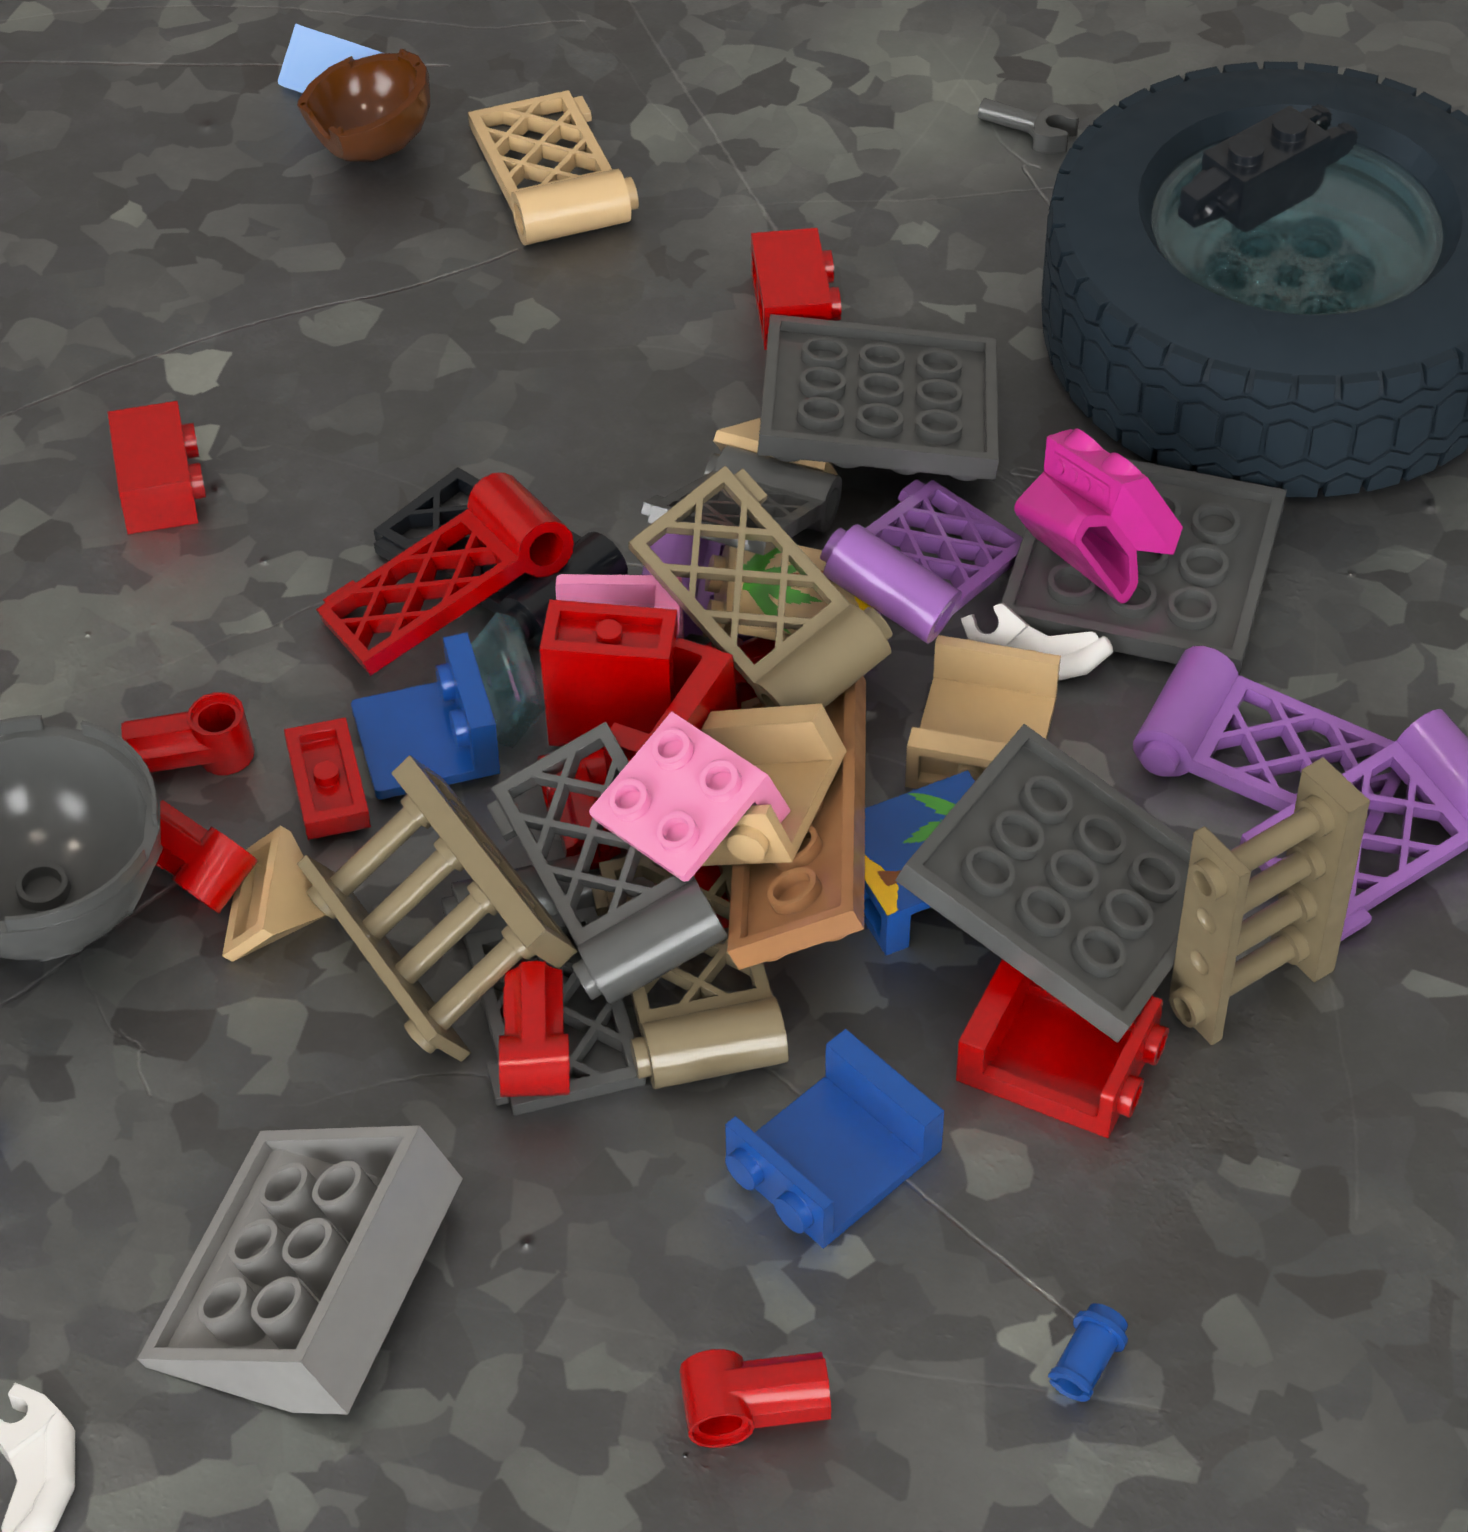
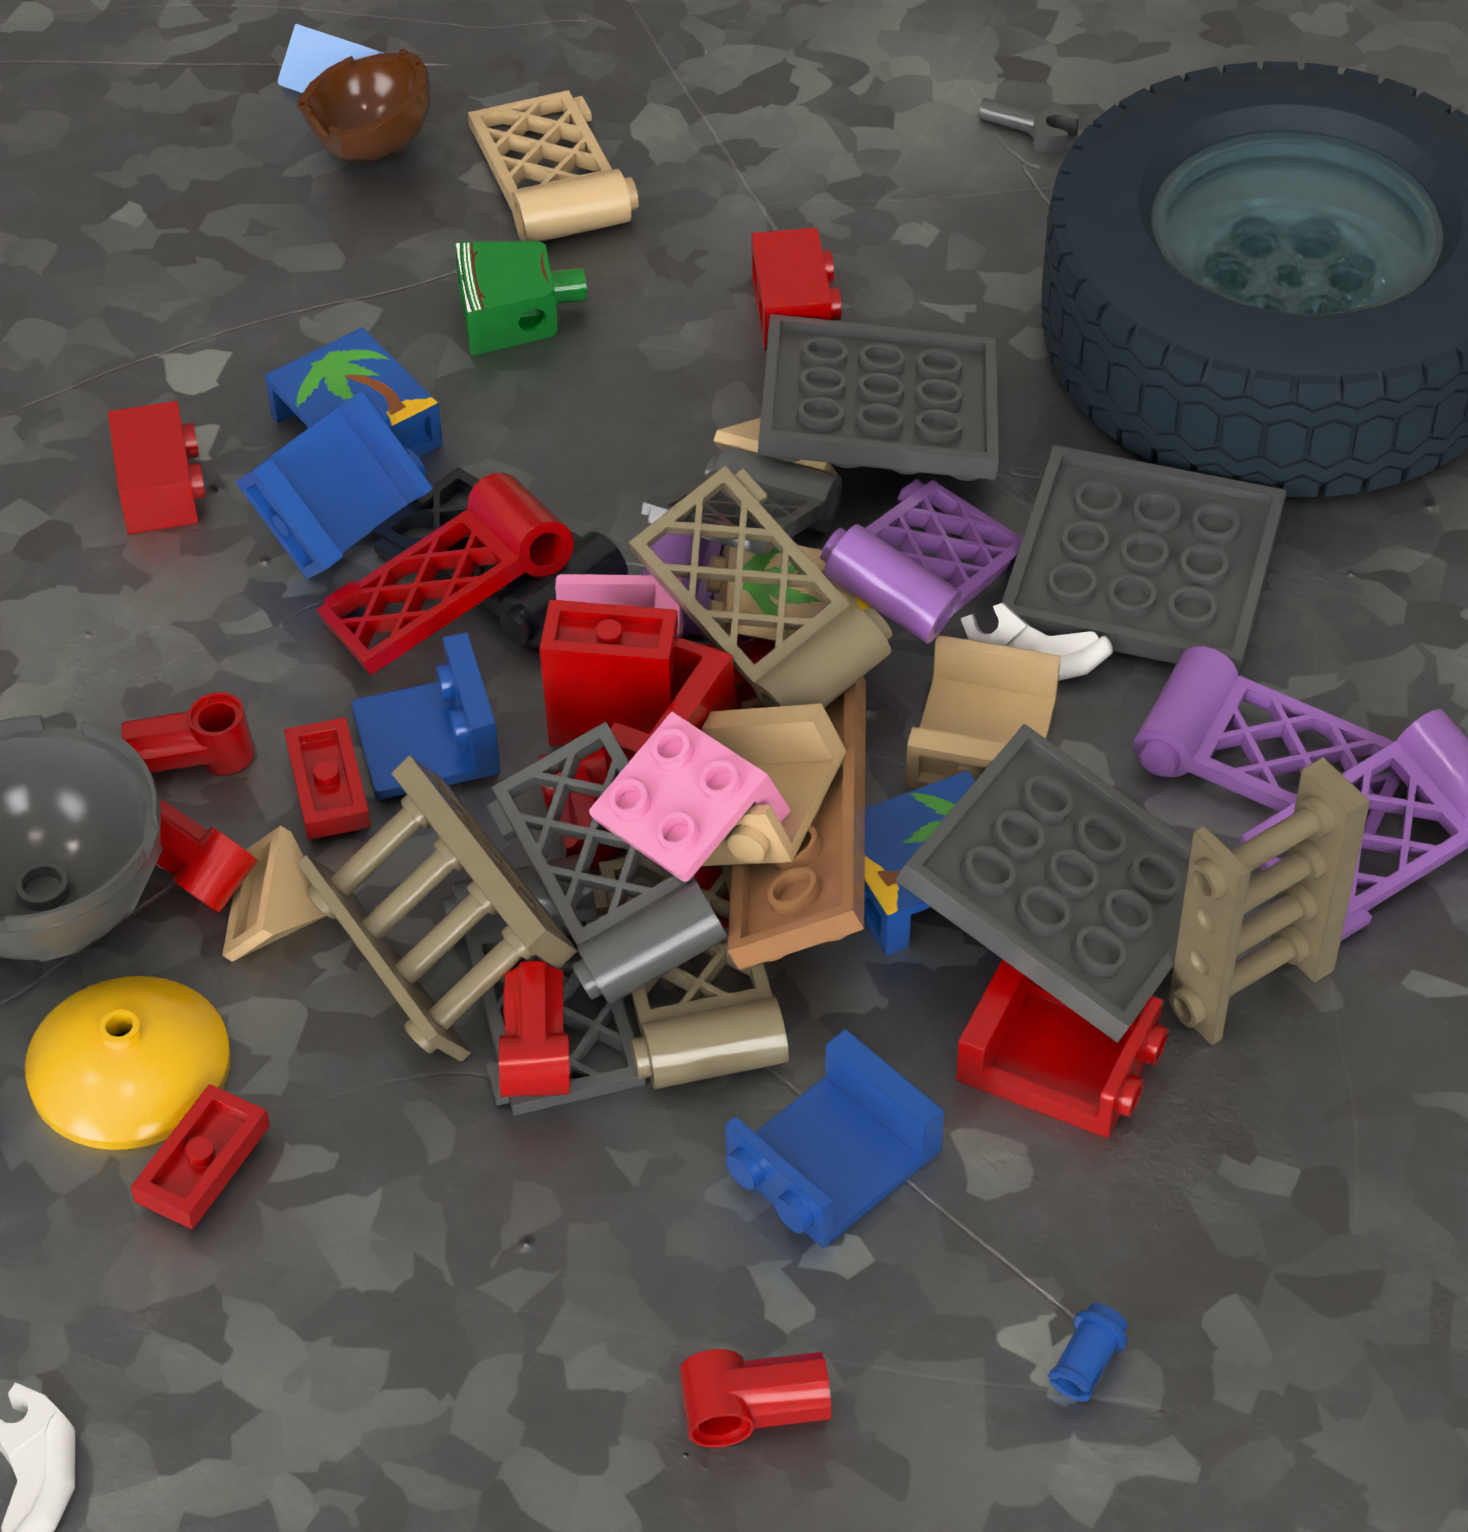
light grey slope [137,1125,463,1415] -> none
clear light blue plate [471,612,545,748] -> none
dark pink piece [1014,428,1183,603] -> none
black hinge [1178,104,1358,233] -> none
none -> yellow dish [25,976,231,1150]
none -> red plate [130,1084,270,1230]
none -> blue panel [235,391,433,579]
none -> blue panel [265,327,443,457]
none -> green torso [454,241,587,355]

